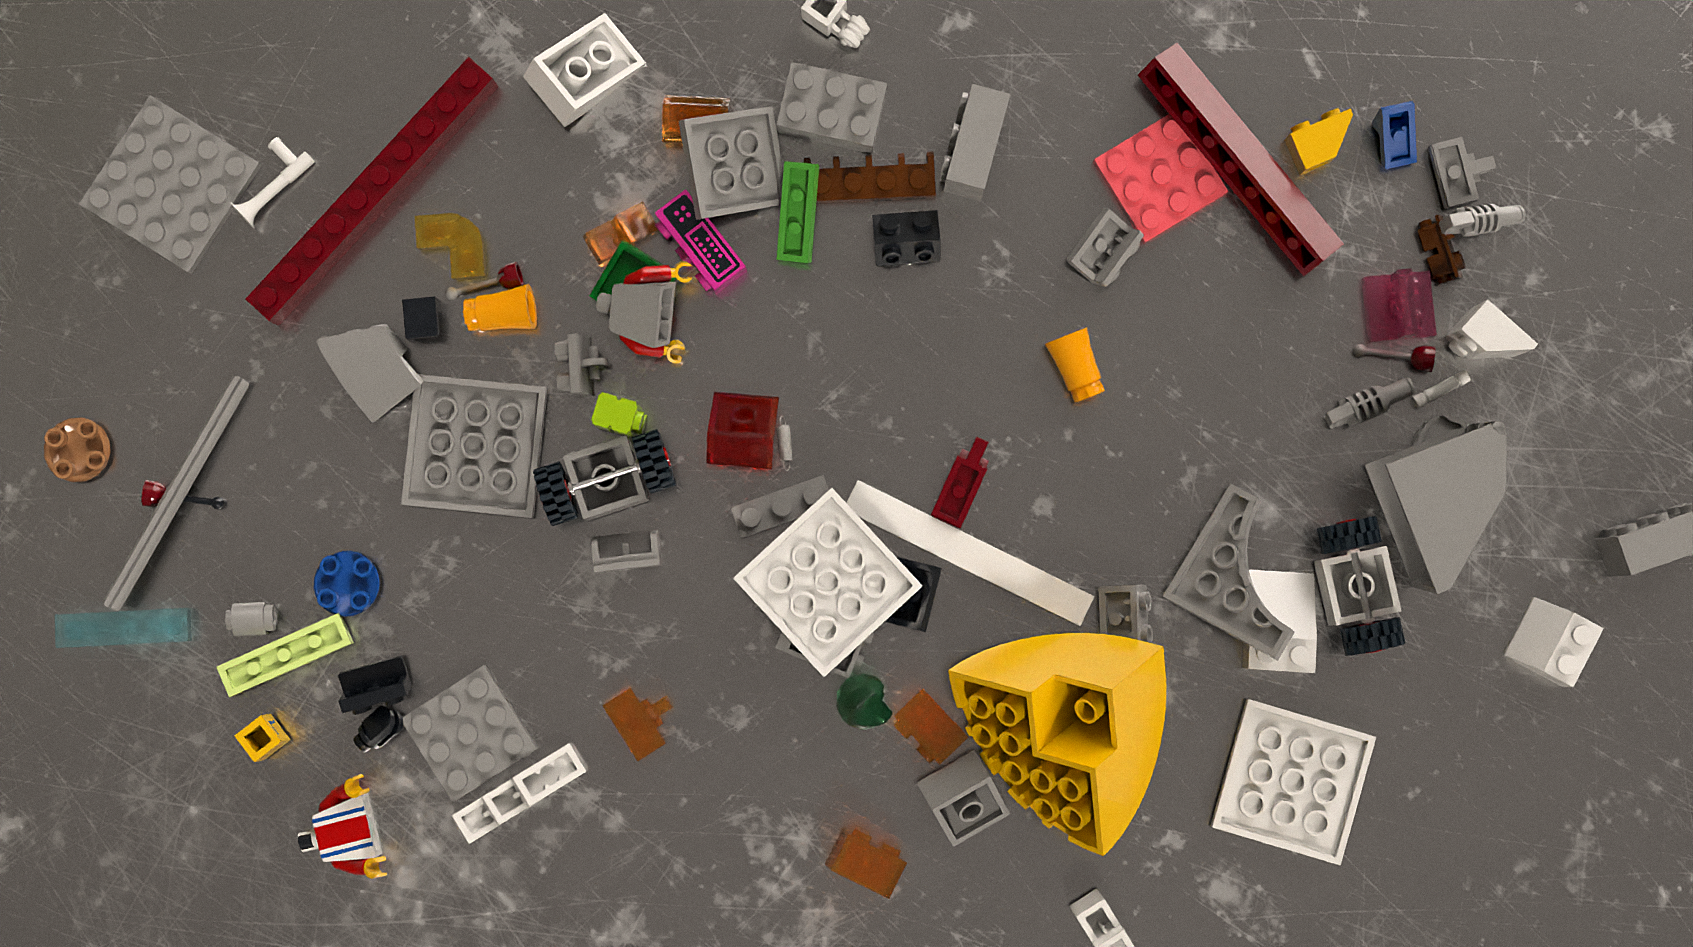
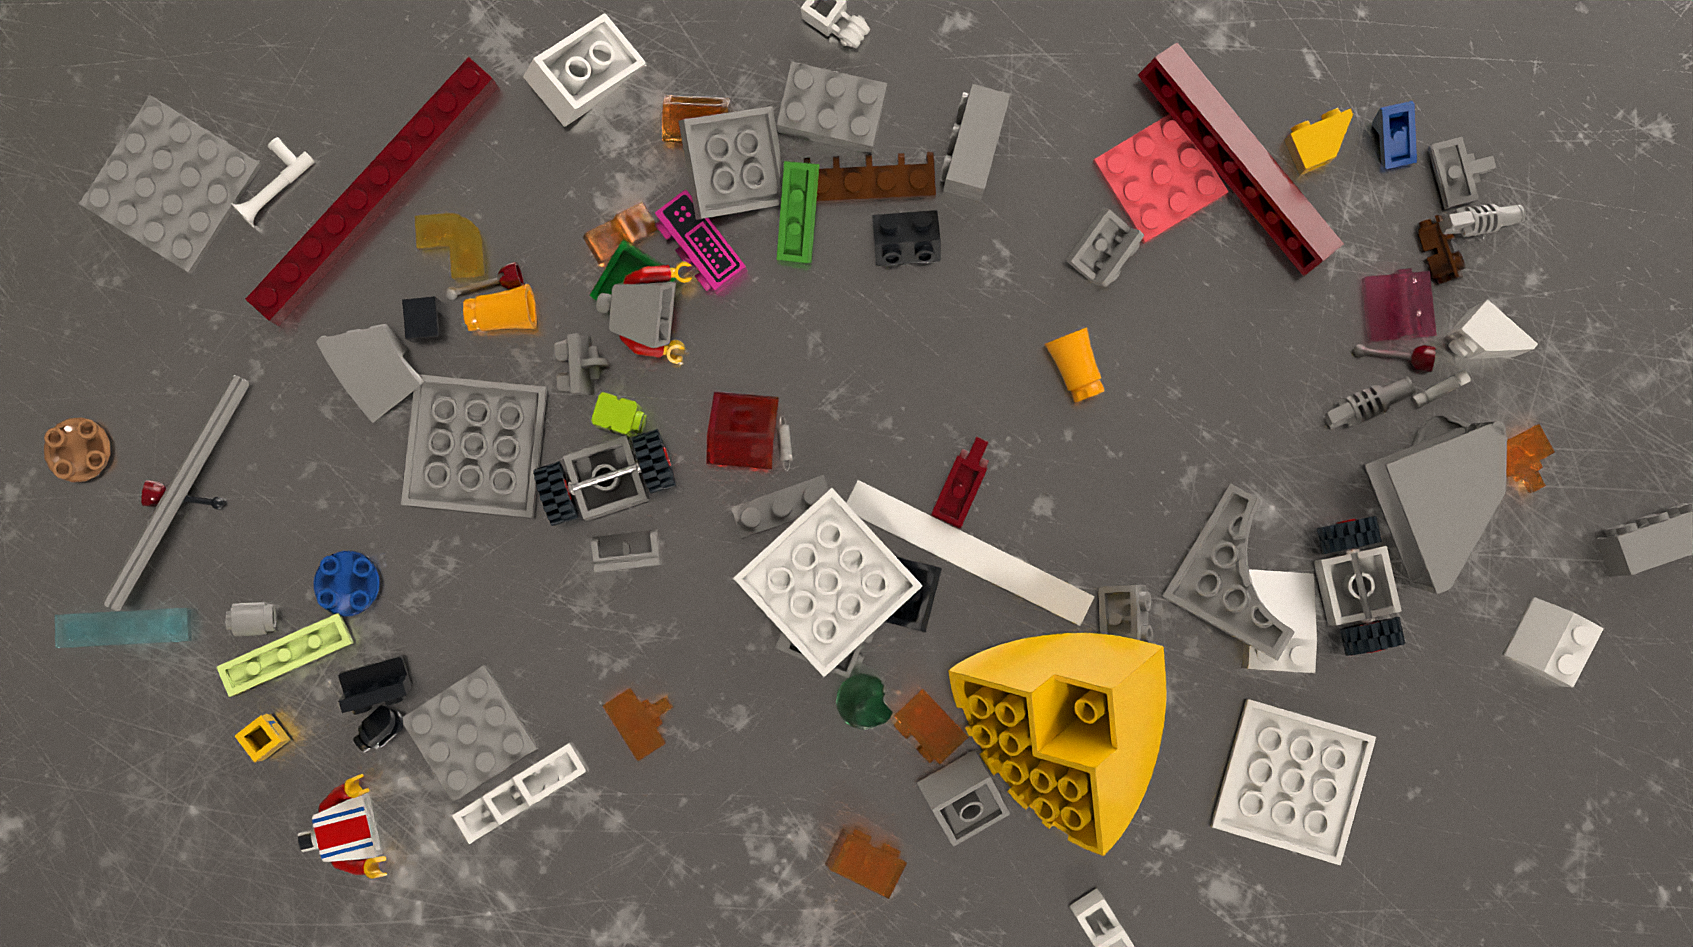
none -> clear orange hinge [1506,424,1555,493]

